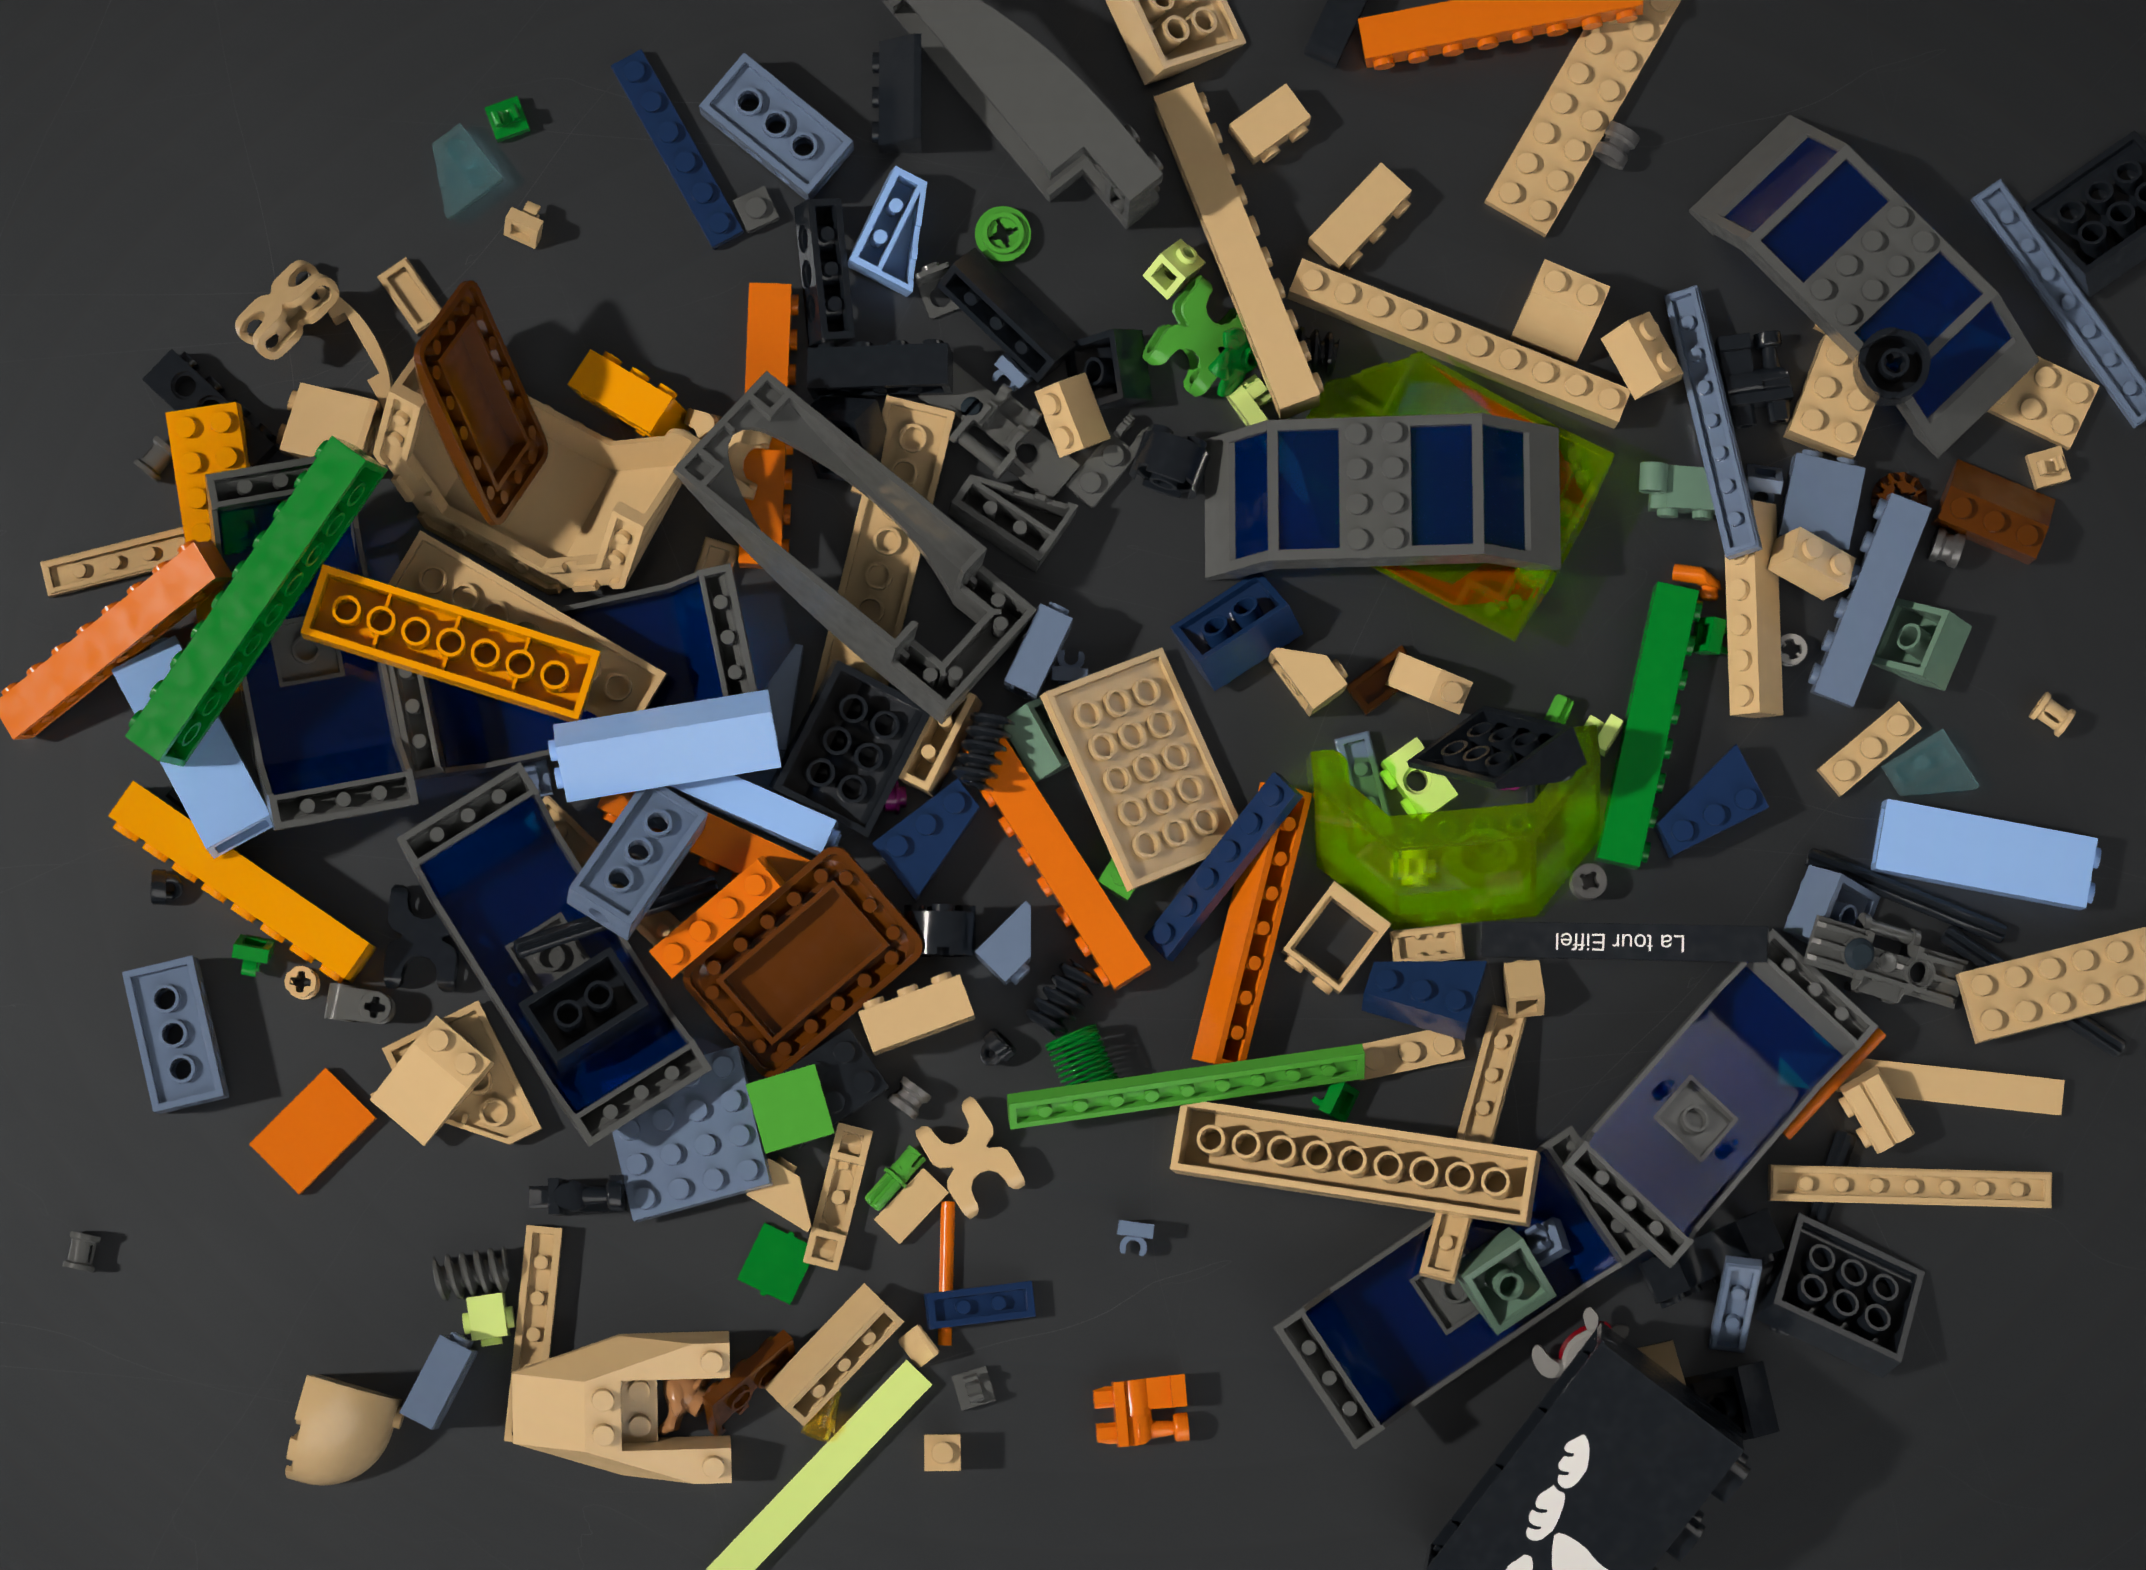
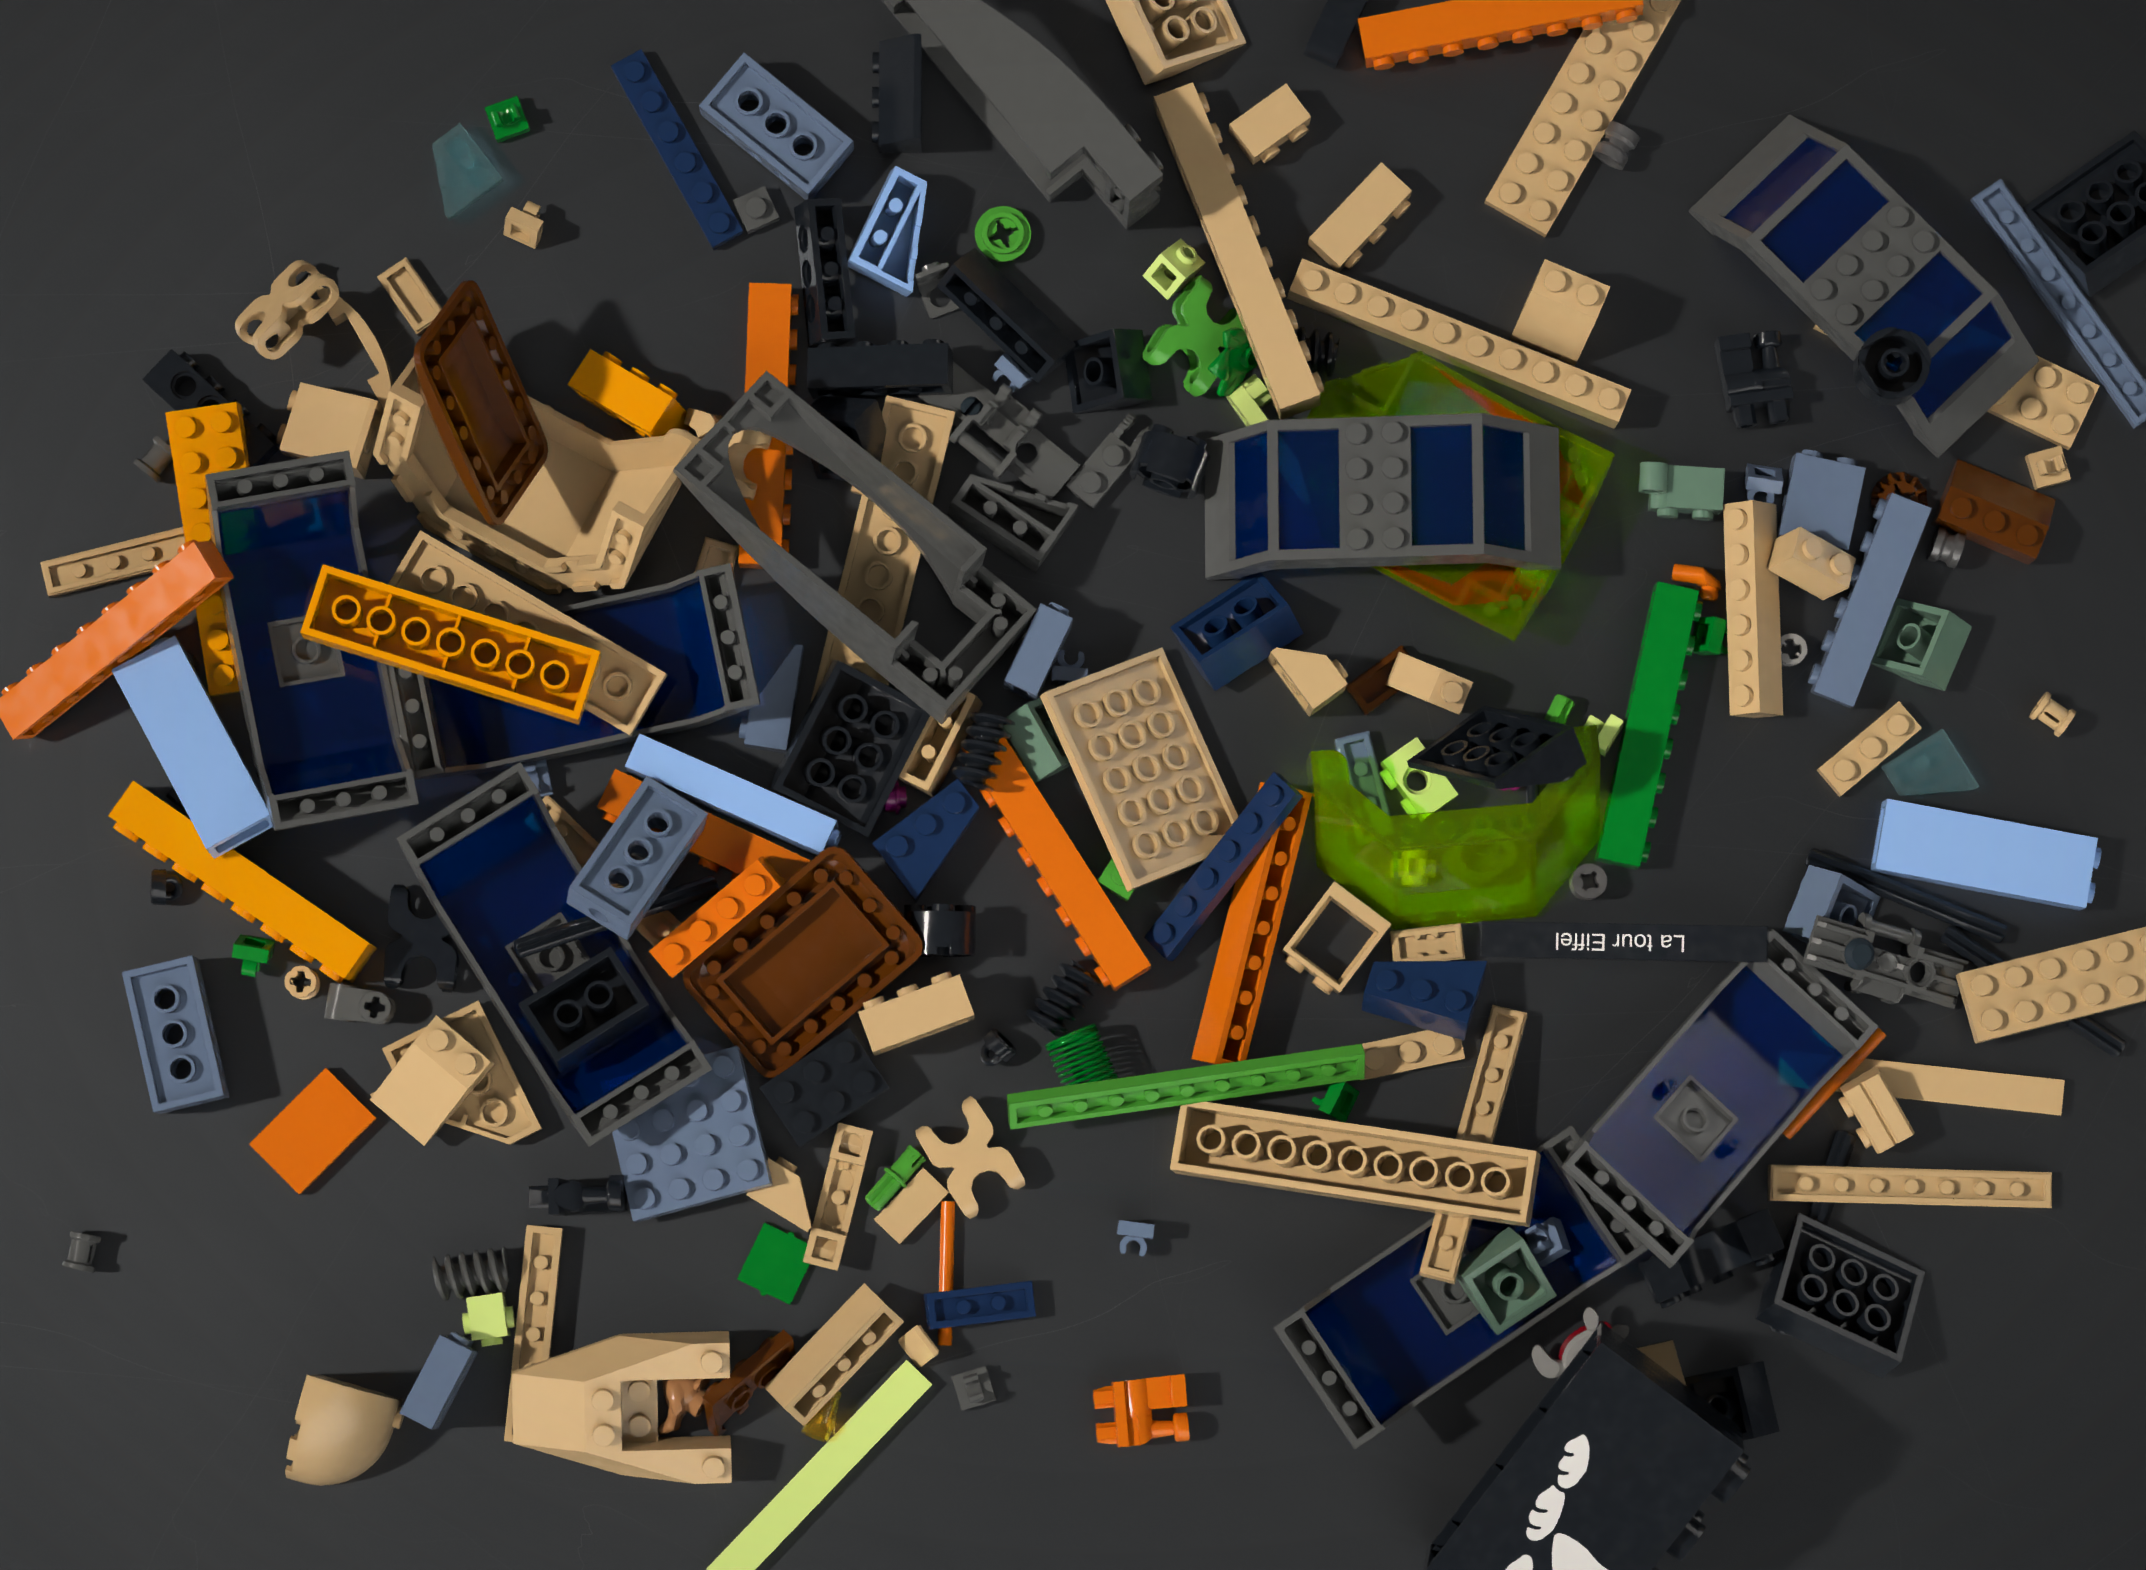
green brick [125,436,388,767] -> none
light blue brick [548,689,781,802] -> none
bright green tile [746,1064,835,1154] -> none
flat silver wheel [887,1076,931,1120] -> none
tan brick [924,1434,961,1471] -> none
sand blue slope [975,901,1031,986] -> none
tan brick [1034,373,1111,458] -> none
tan brick [1503,960,1545,1019] -> none
tan slope [1601,311,1684,400] -> none
dark blue wedge [1654,744,1769,858] -> none
sand blue tile [1664,285,1762,560] -> none
sand blue tile [1708,1255,1762,1353] -> none
tan brick [1783,334,1890,459] -> none

